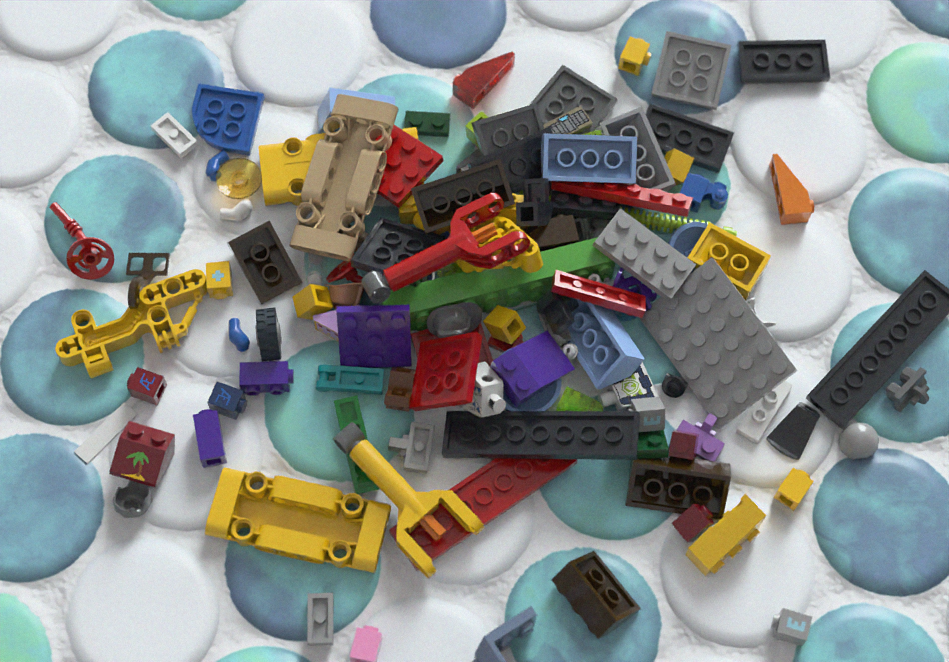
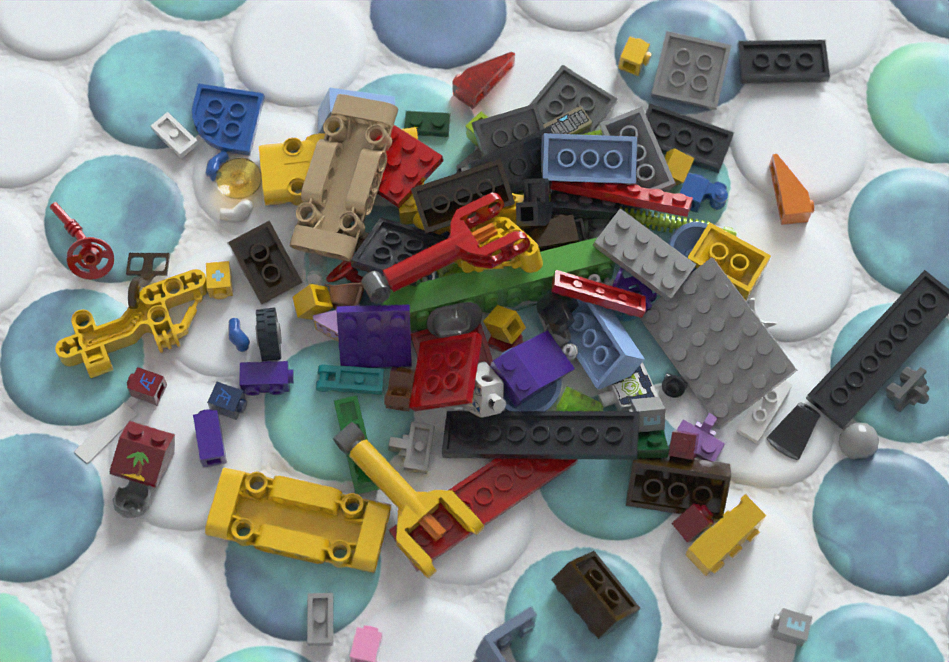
yellow brick [774,467,814,511] -> none

